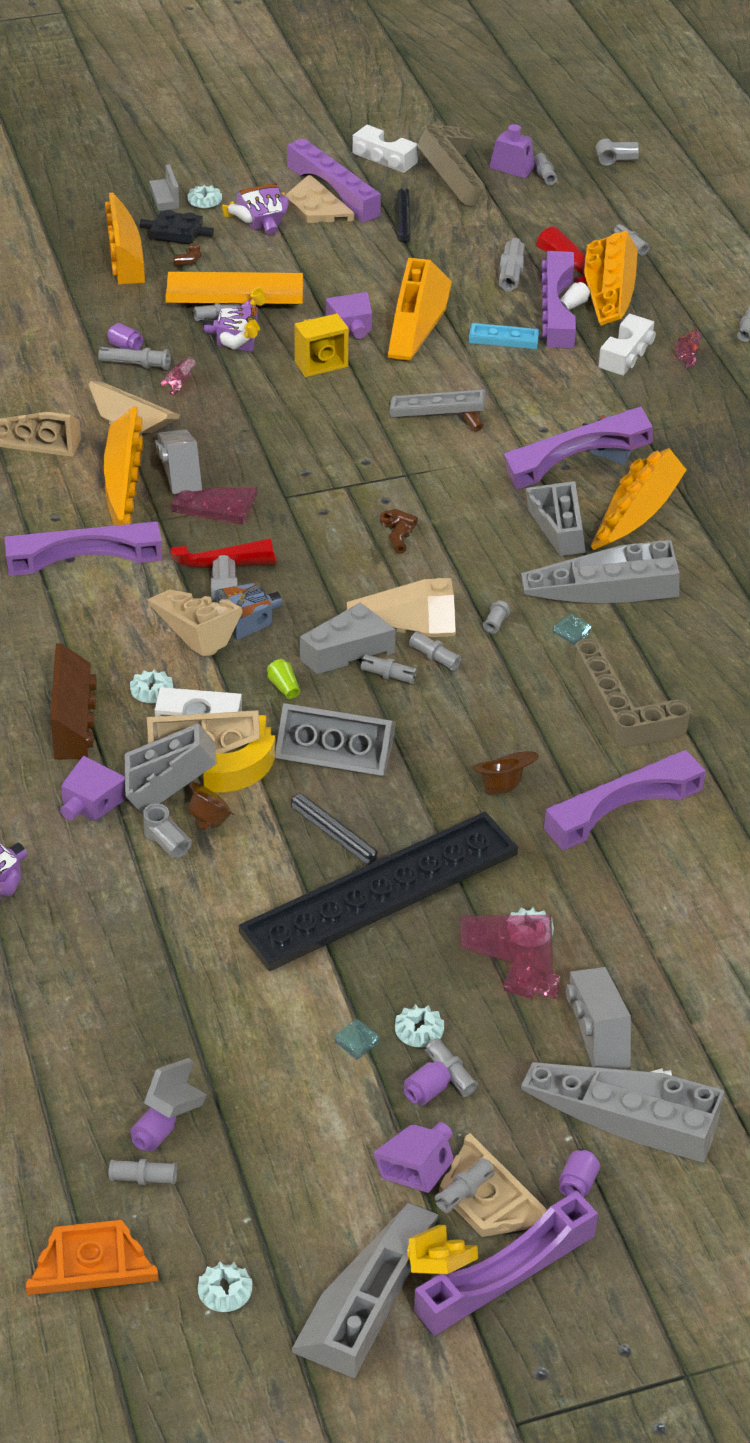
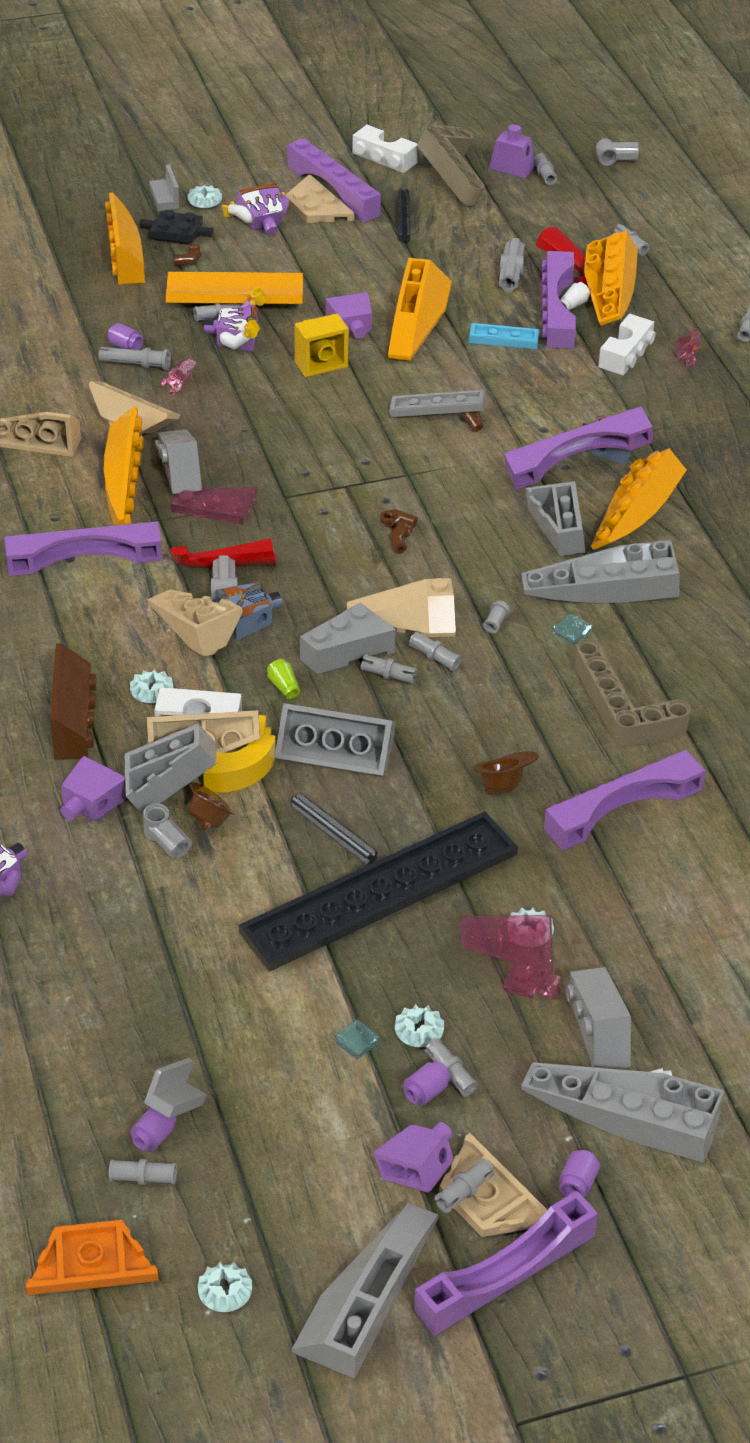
yellow bracket [407,1225,478,1274] -> none

